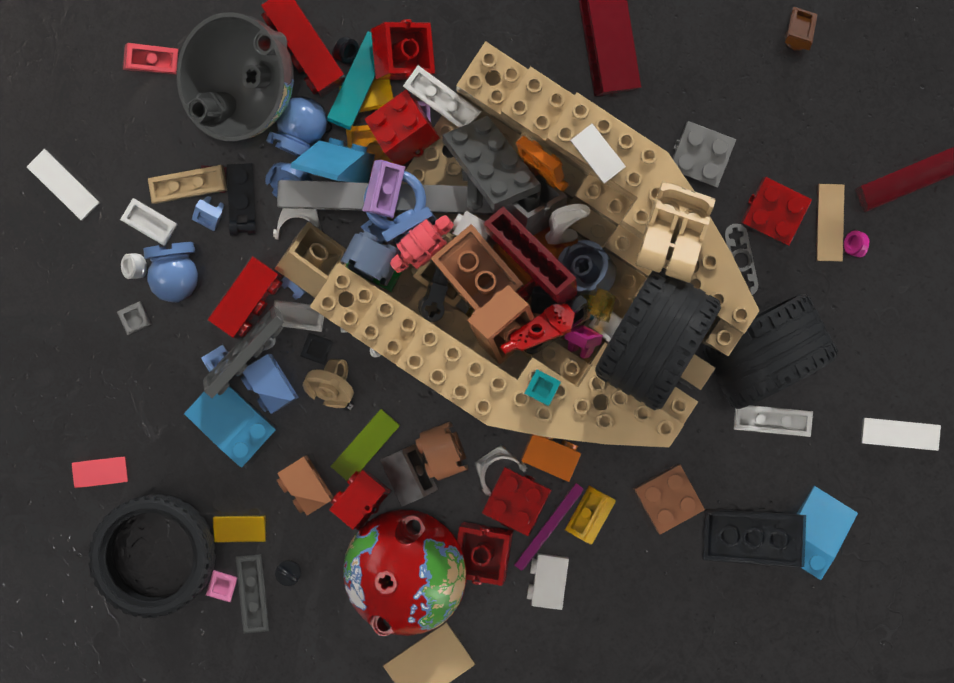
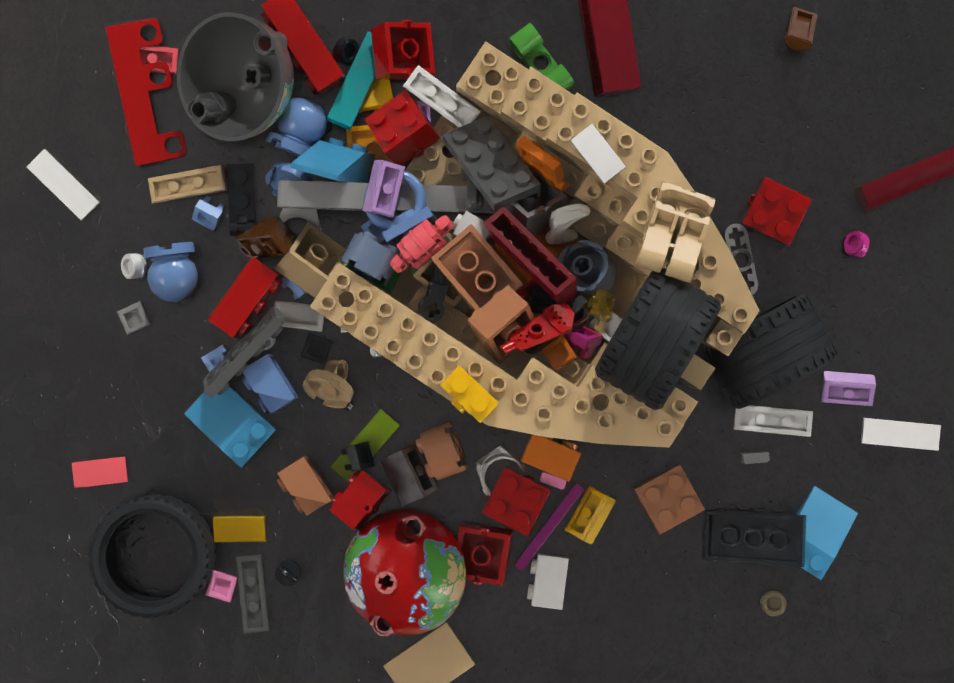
white tile [120,198,178,246] -> none
teal plate [524,369,561,406] -> none
light grey brick [672,121,736,188] -> none
tan tile [816,184,845,262] -> none
none -> red piece [106,18,187,166]
none -> reddish brown slope [235,216,294,258]
none -> black tile [341,441,374,472]
none -> yellow brick [440,365,499,423]
none -> bright green beam [508,23,574,90]
none -> bright pink tile [539,471,567,490]
none -> orange tile [541,335,577,372]
none -> light grey tile [741,451,770,464]
none -> dark tan tile [760,590,787,616]
none -> lavender slope [821,371,876,406]

